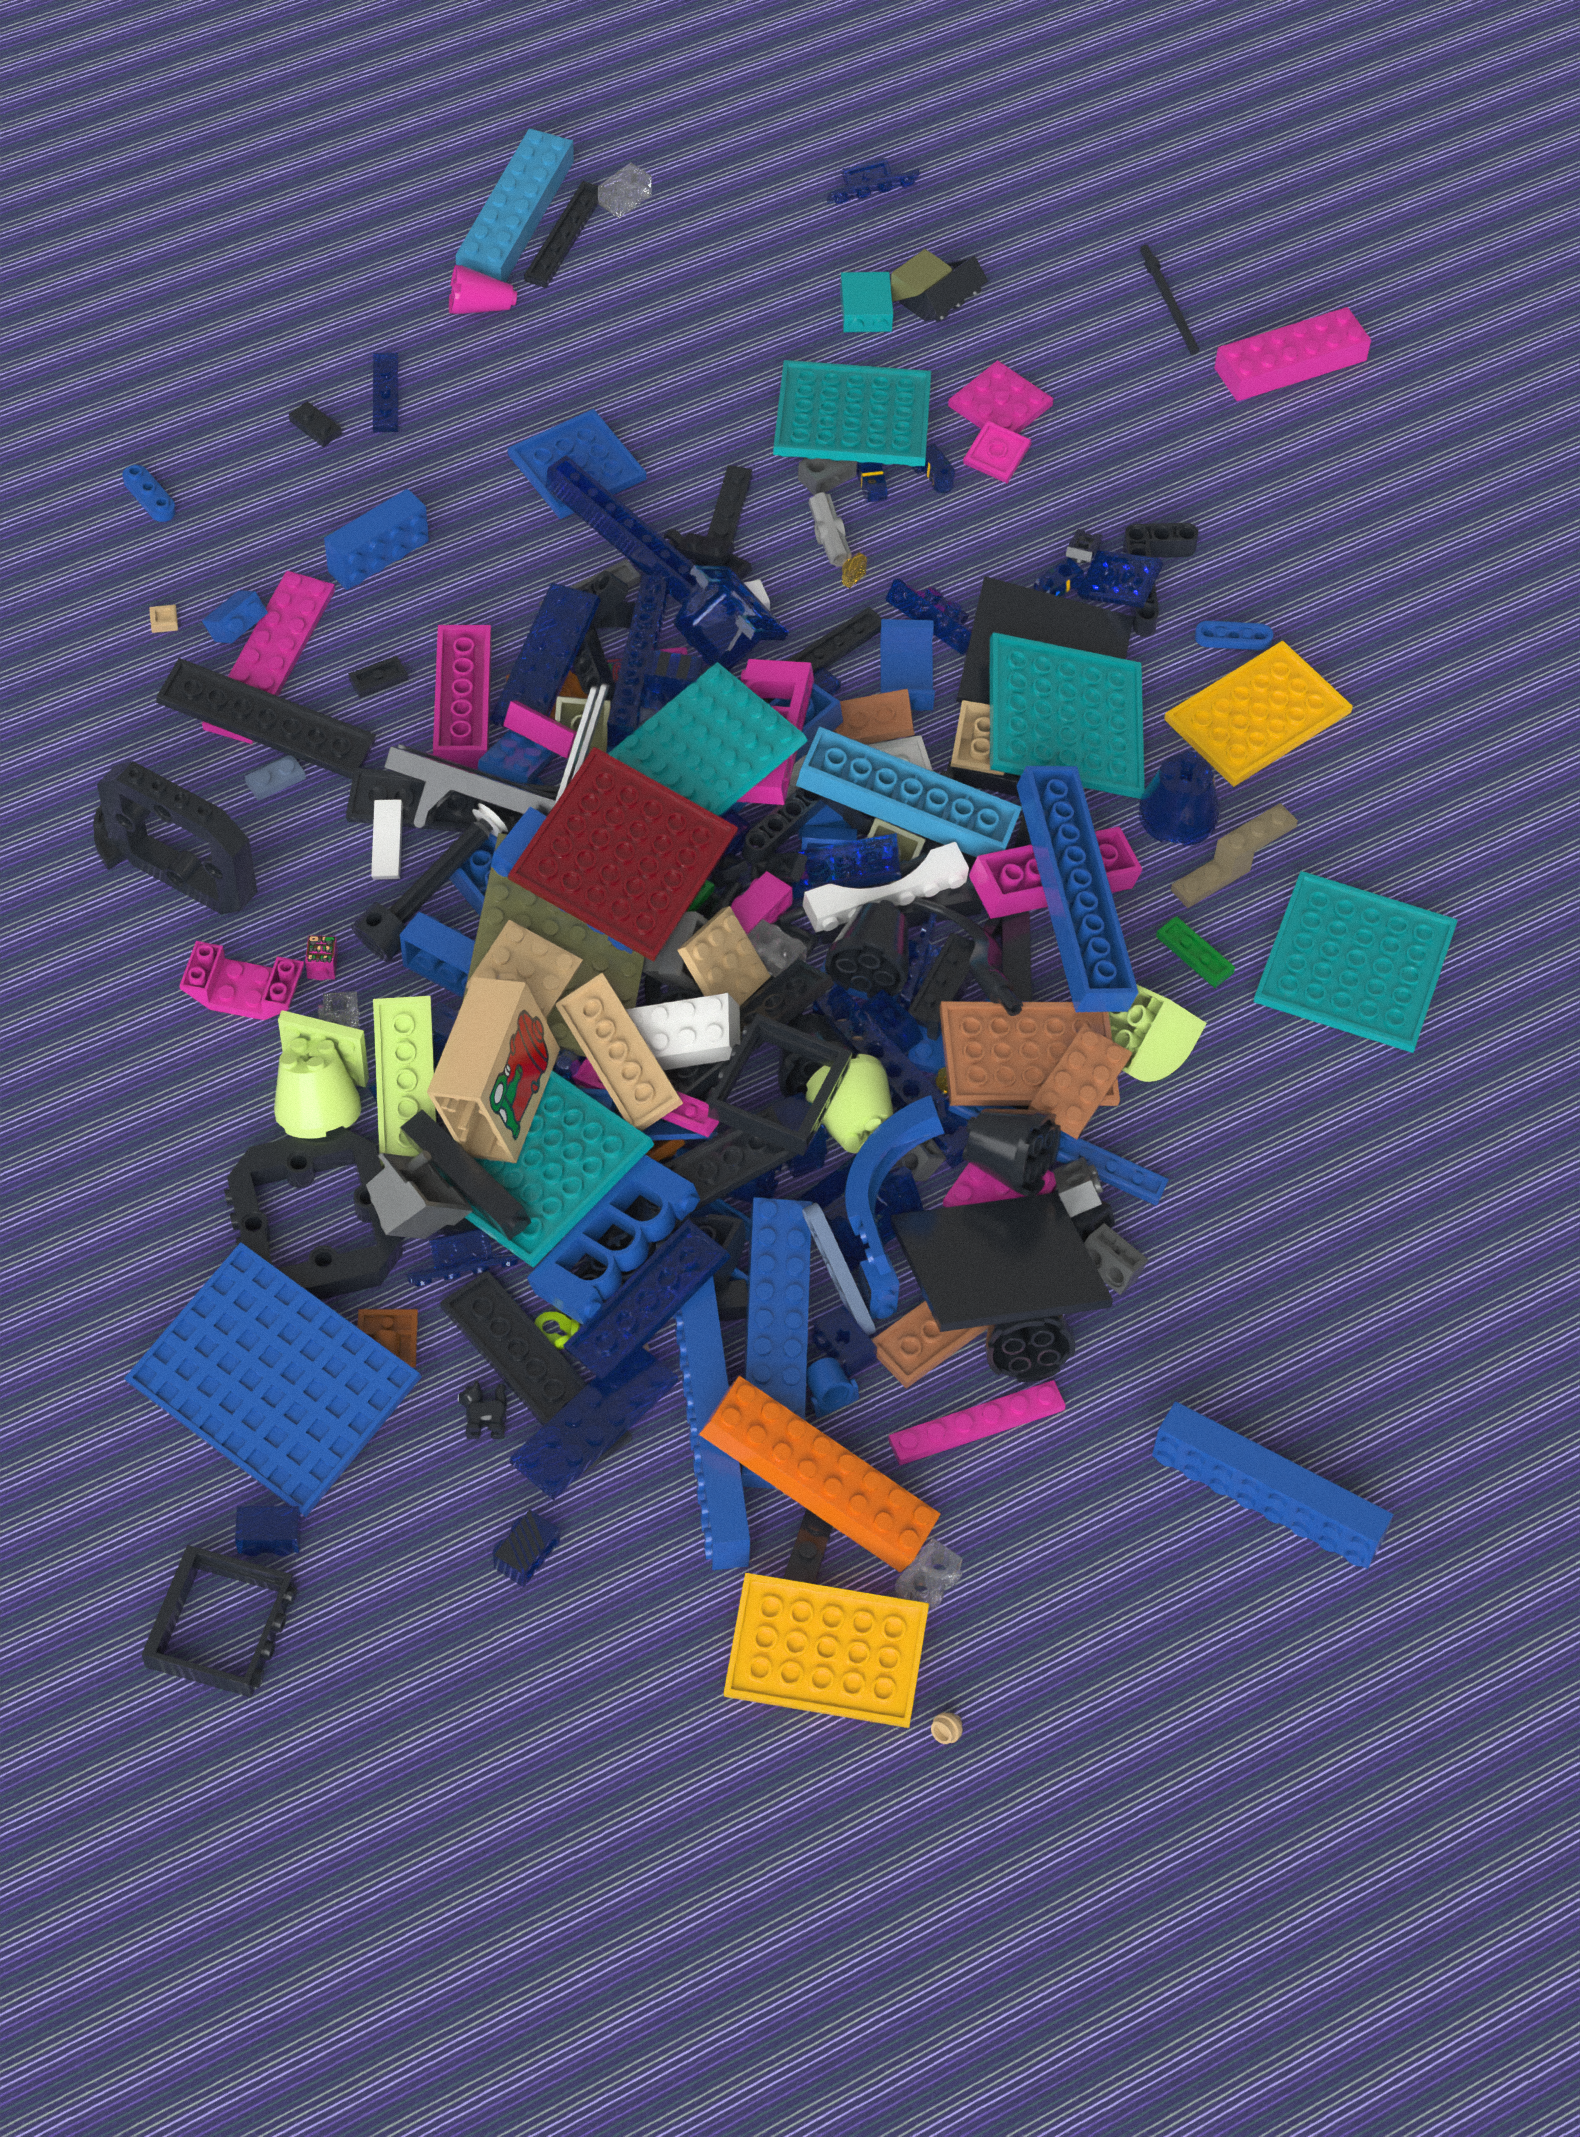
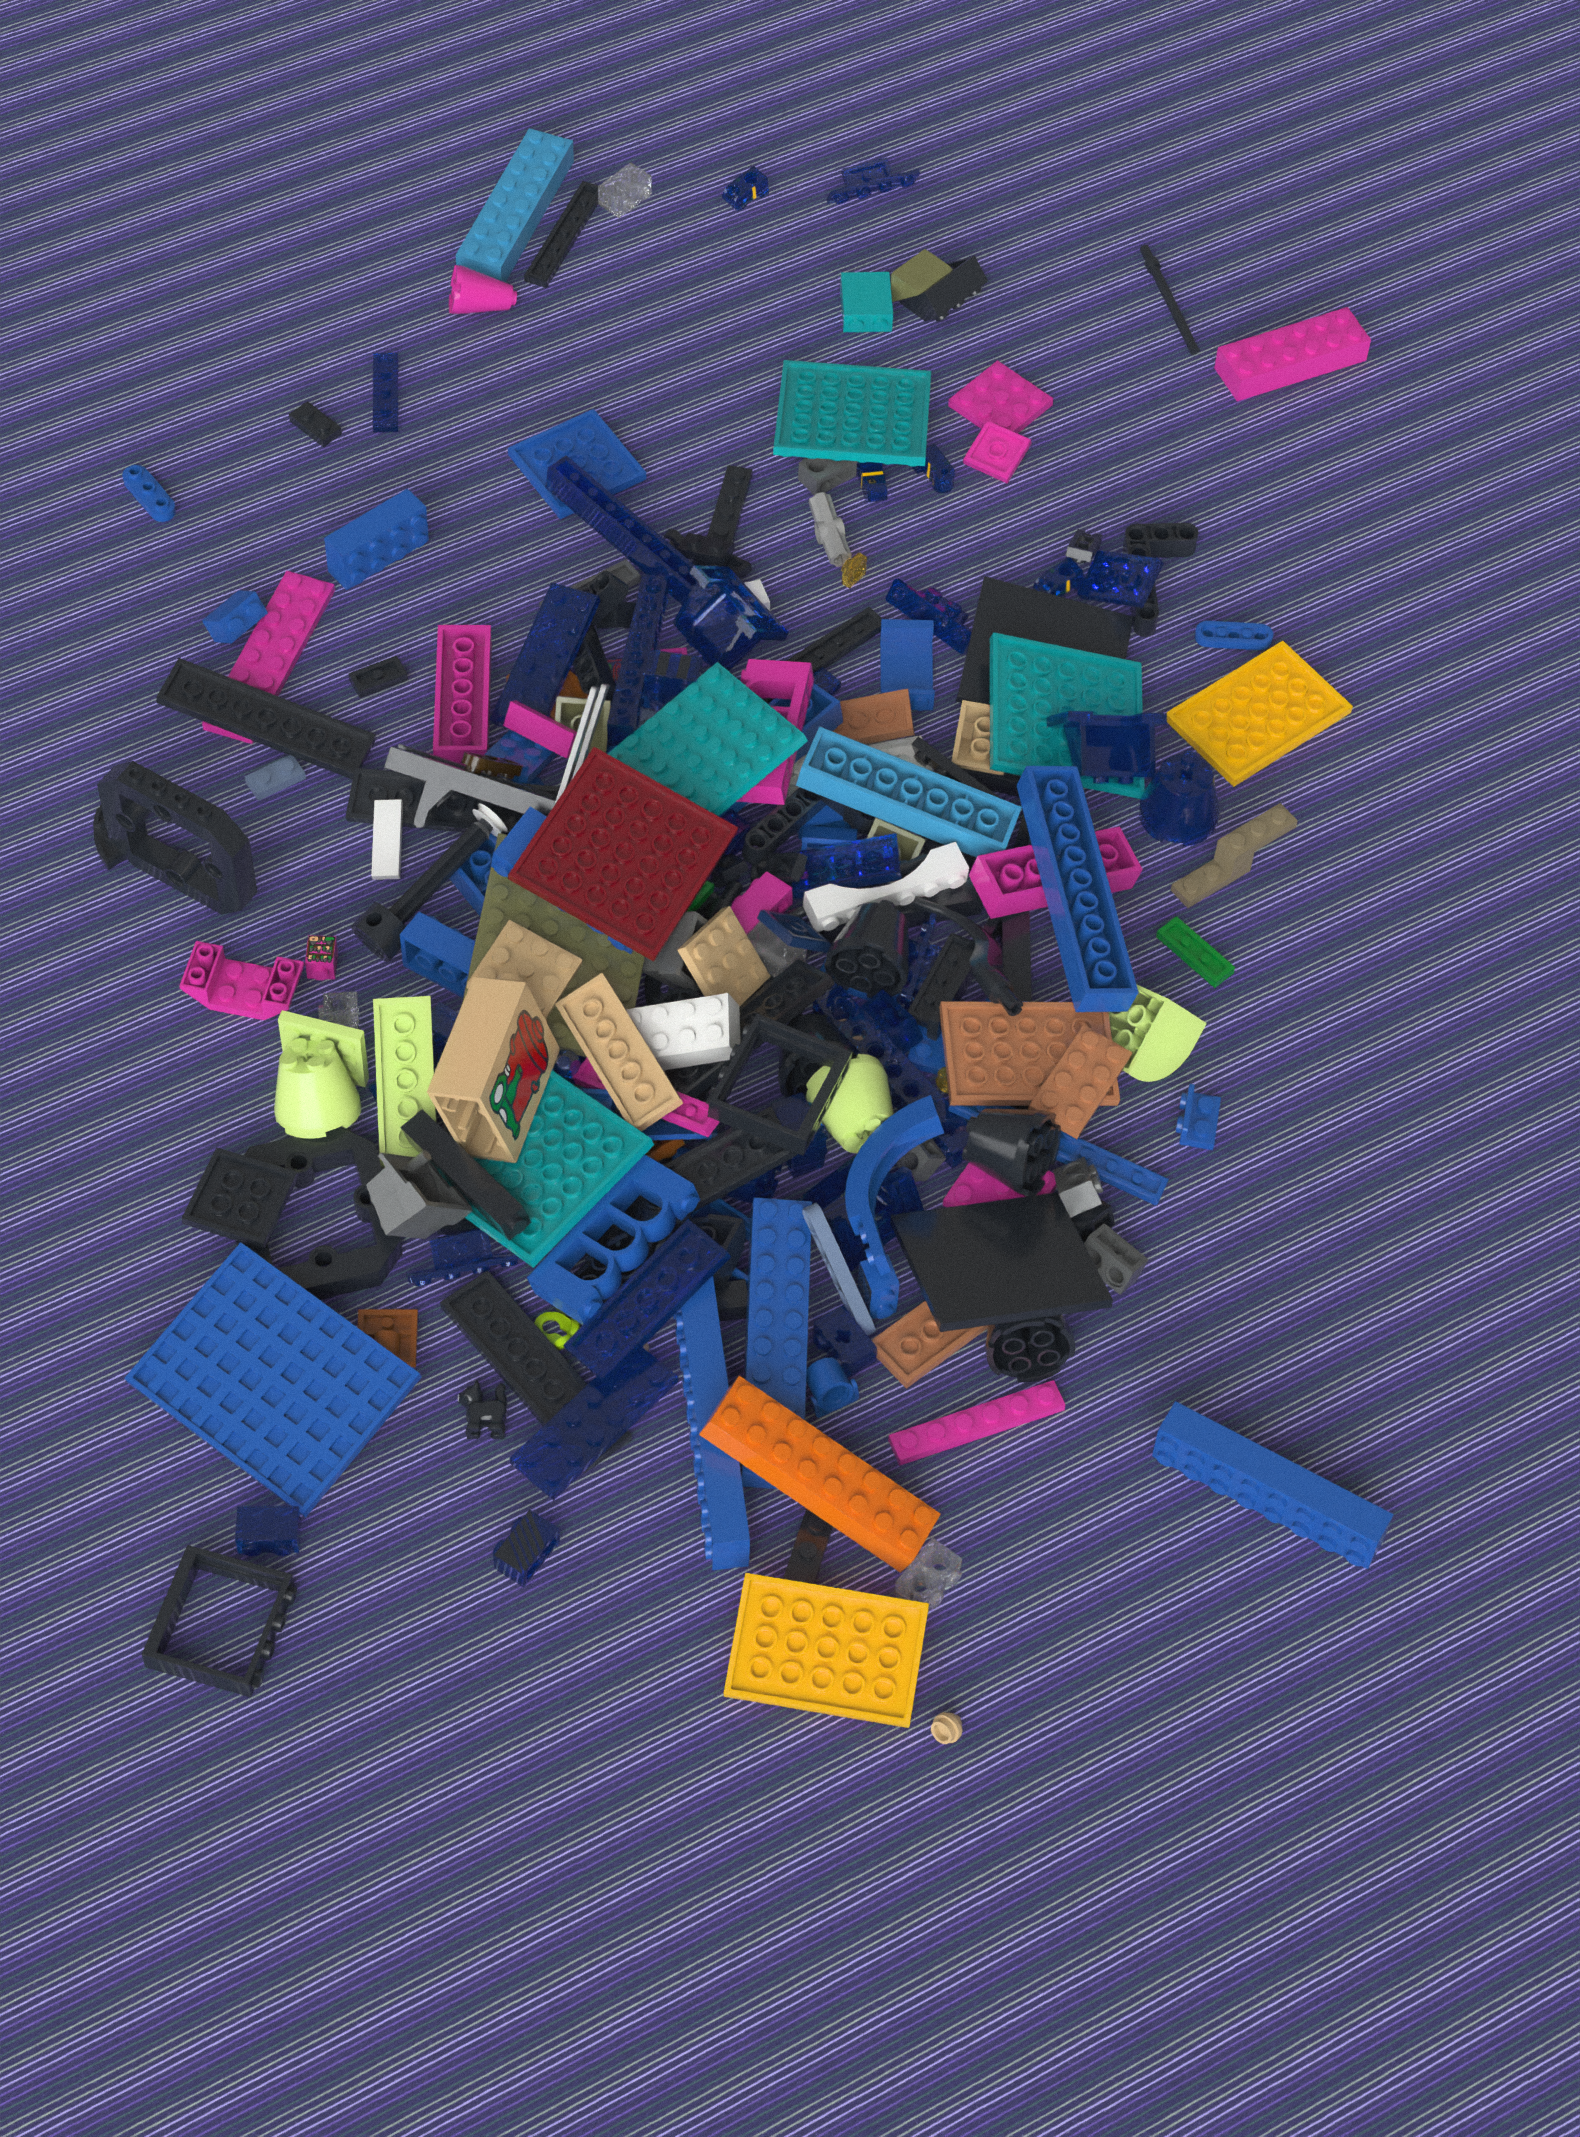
tan tile [149,605,178,633] -> none
teal plate [1253,871,1458,1053] -> none
none -> black plate [181,1147,298,1249]
none -> dark brown plate [461,751,523,780]
none -> clear blue leg [722,166,769,211]
none -> dark blue tile [757,910,831,953]
none -> black plate [911,736,999,798]
none -> clear blue windscreen [1047,711,1167,784]
none -> blue bracket [1176,1083,1221,1150]

